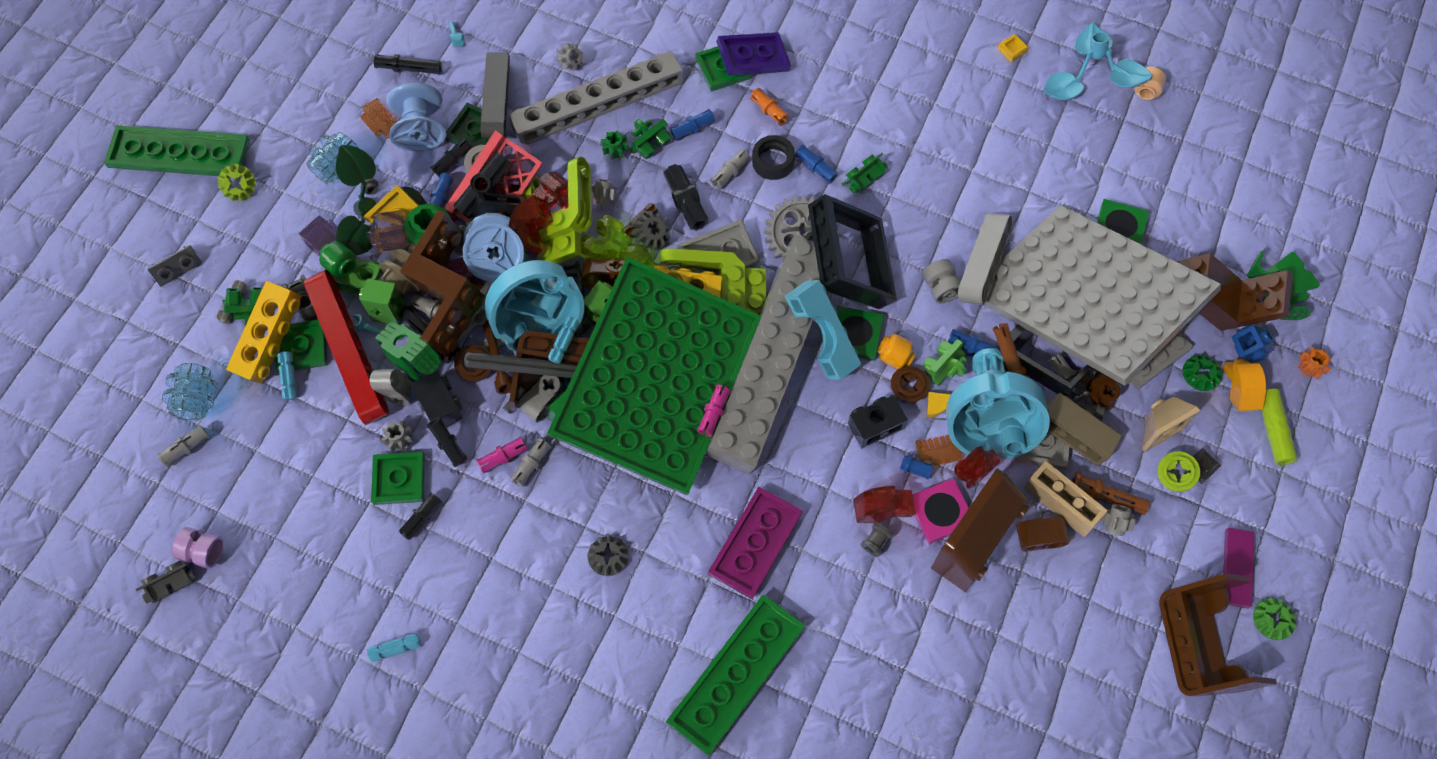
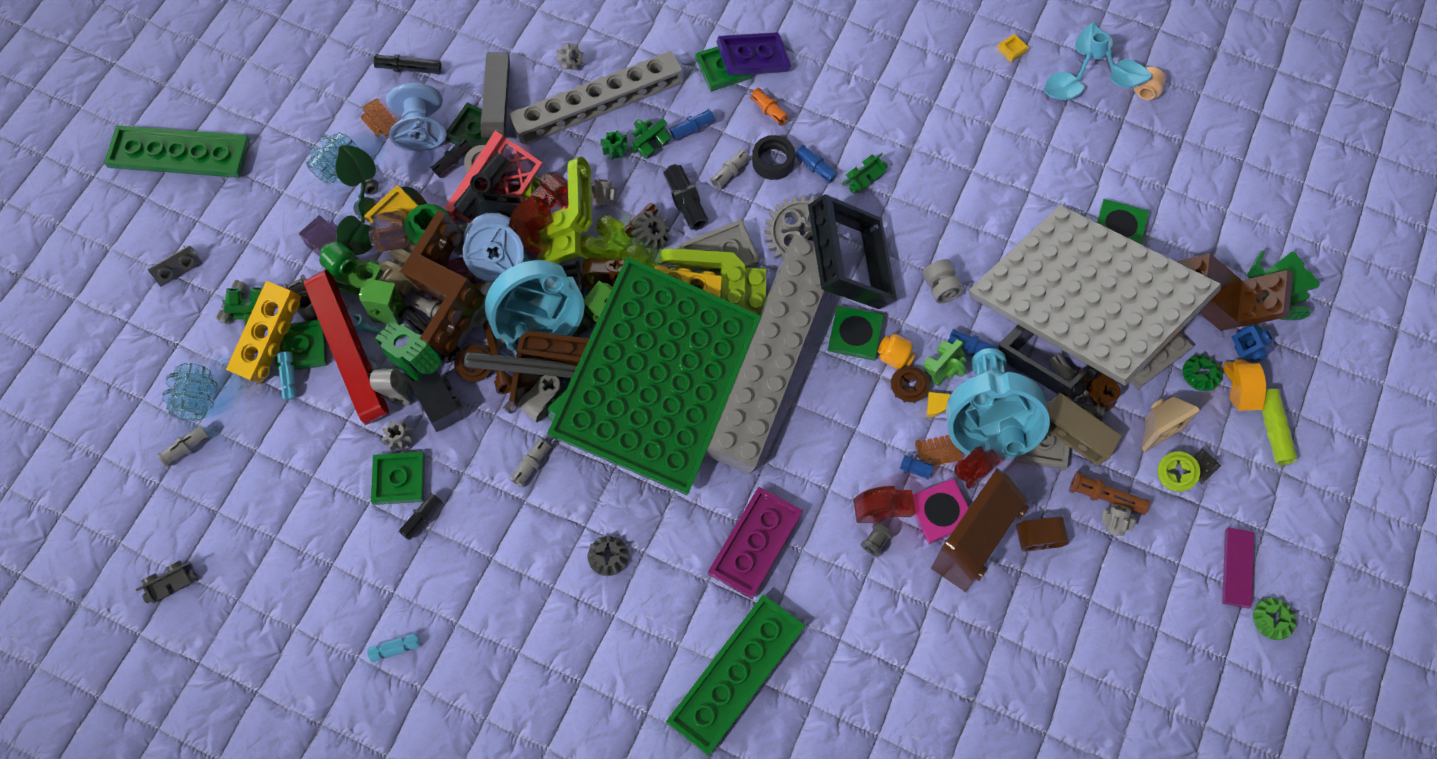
lavender wheel [172,527,224,569] -> none
lime gear [217,164,256,201] -> none
black pin [427,417,467,467] -> none
blue pin [429,173,454,207] -> none
medium azure hand [449,21,464,46] -> none
dark pink pin [476,436,528,474] -> none
medium azure axle [548,317,579,364] -> none
dark pink pin [697,385,731,437] -> none
medium azure arch [785,280,861,380] -> none
black brick [848,395,908,449] -> none
light grey beam [958,213,1013,305] -> none
dark orange pin [993,323,1027,376] -> none
tan brick [1024,461,1108,538] -> none
reddish brown windscreen [1159,573,1277,697] -> none
orange gear [1297,347,1332,379] -> none

